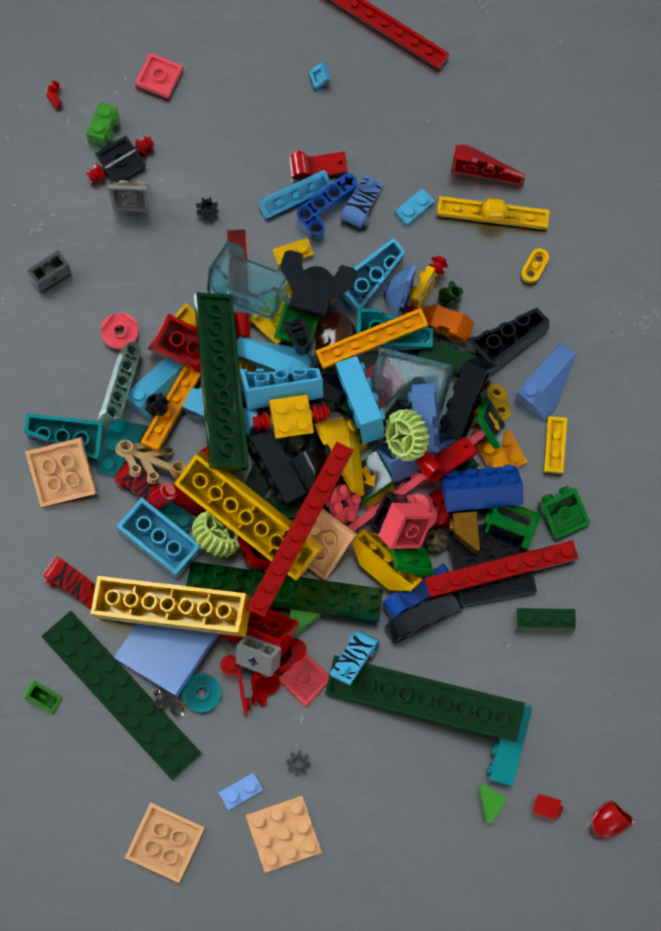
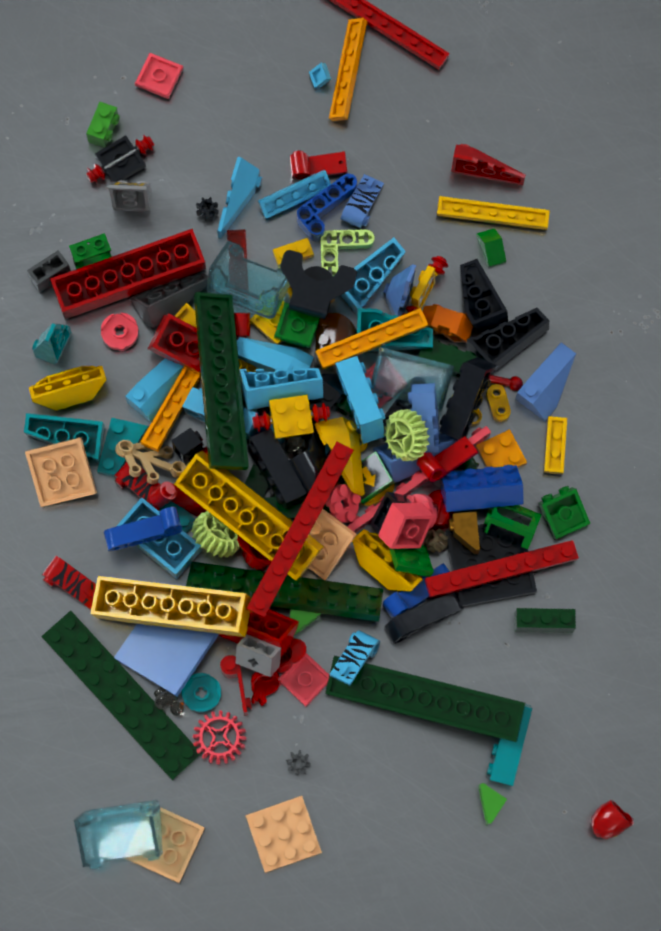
bright green slope [23,679,62,714] -> none
red arm [46,81,63,109] -> none
sand green beam [98,342,141,427] -> none
black gear [145,393,170,417] -> none
light blue plate [219,773,263,811] -> none
black piece [283,316,311,355] -> none
medium azure plate [395,188,435,226] -> none
dark green brick [438,281,463,305] -> none
tile [477,397,506,449] -> none
yellow head [481,198,509,223] -> none
yellow plate [521,248,549,284] -> none
red brick [531,794,563,822] -> none
none -> yellow wedge [29,366,106,411]
none -> teal wedge [32,323,72,365]
none -> red brick [50,229,206,319]
none -> green panel [69,233,112,269]
none -> clear light blue windscreen [74,800,163,869]
none -> blue beam [103,507,182,551]
none -> dark grey wedge [130,273,212,328]
none -> black brick [172,427,204,464]
none -> coral gear [193,711,246,765]
none -> medium azure wedge [217,157,262,239]
none -> yellowish green beam [321,230,375,276]
none -> light orange plate [329,18,367,121]
none -> black wedge [460,259,508,330]
none -> green slope [477,228,506,268]
none -> red bar [488,375,523,391]

